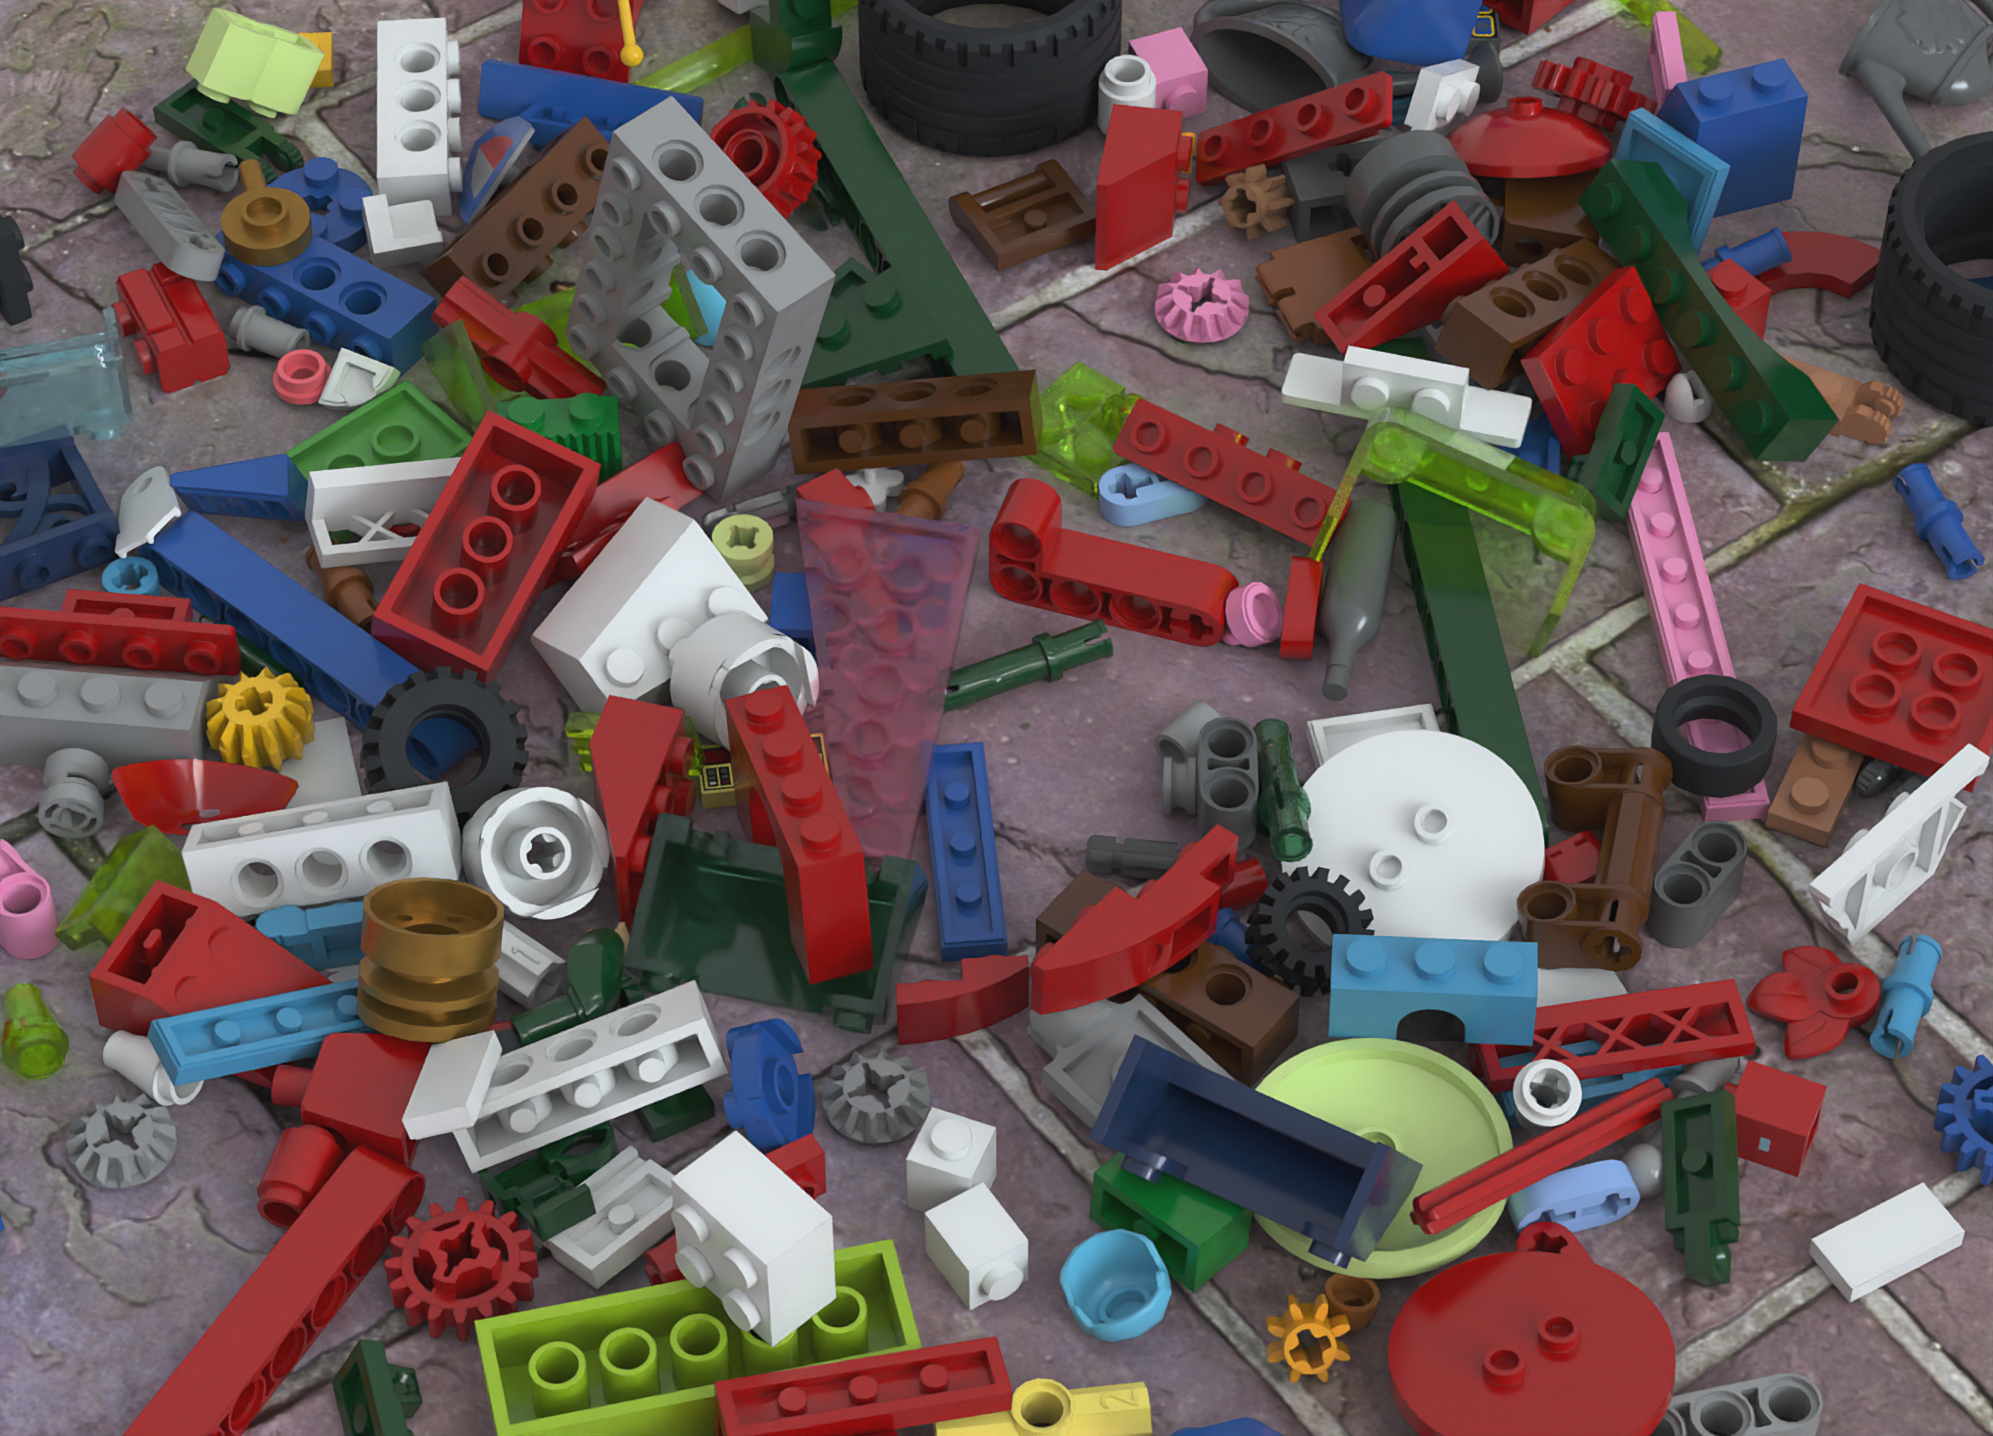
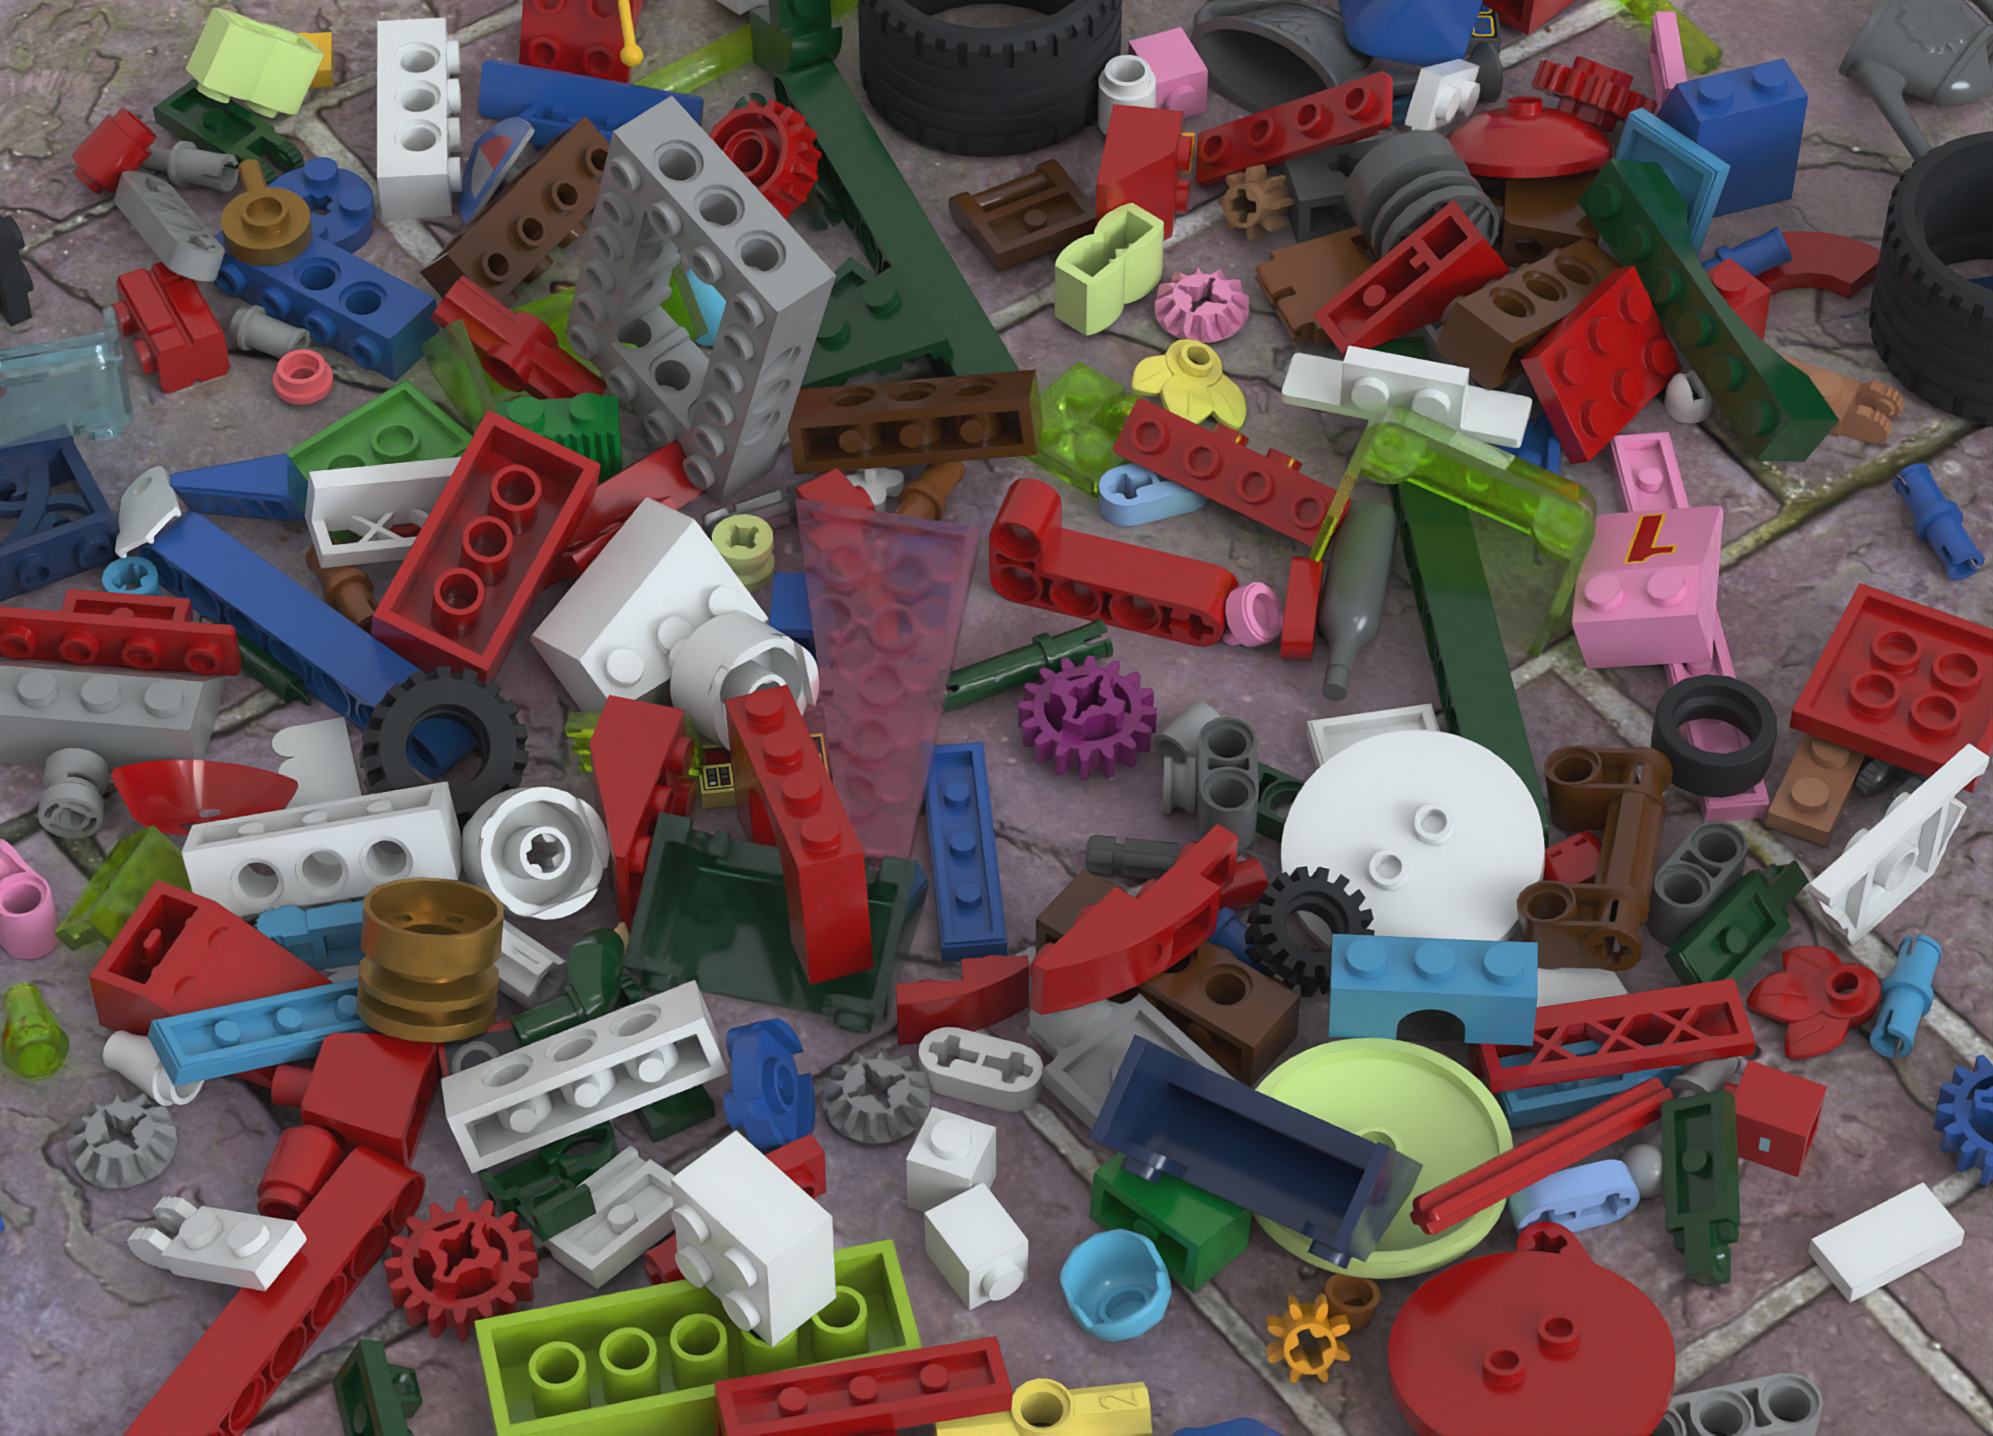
yellow gear [205,666,315,773] -> none
white tile [318,347,401,411] -> none
white panel [362,194,444,269] -> none
white tile [402,1030,503,1140] -> none
clear green pin [1252,718,1313,863] -> none
white cone [1513,1059,1582,1132] -> none
dark green hinge [1561,383,1665,521] -> none
none -> white hinge [127,1196,307,1291]
none -> white beam [918,1027,1043,1112]
none -> magenta gear [1018,656,1157,780]
none -> yellowish green brick [1054,203,1164,336]
none -> light yellow plate [1131,339,1247,431]
none -> bright pink slope [1572,505,1723,669]
none -> dark green hinge [1664,861,1809,986]

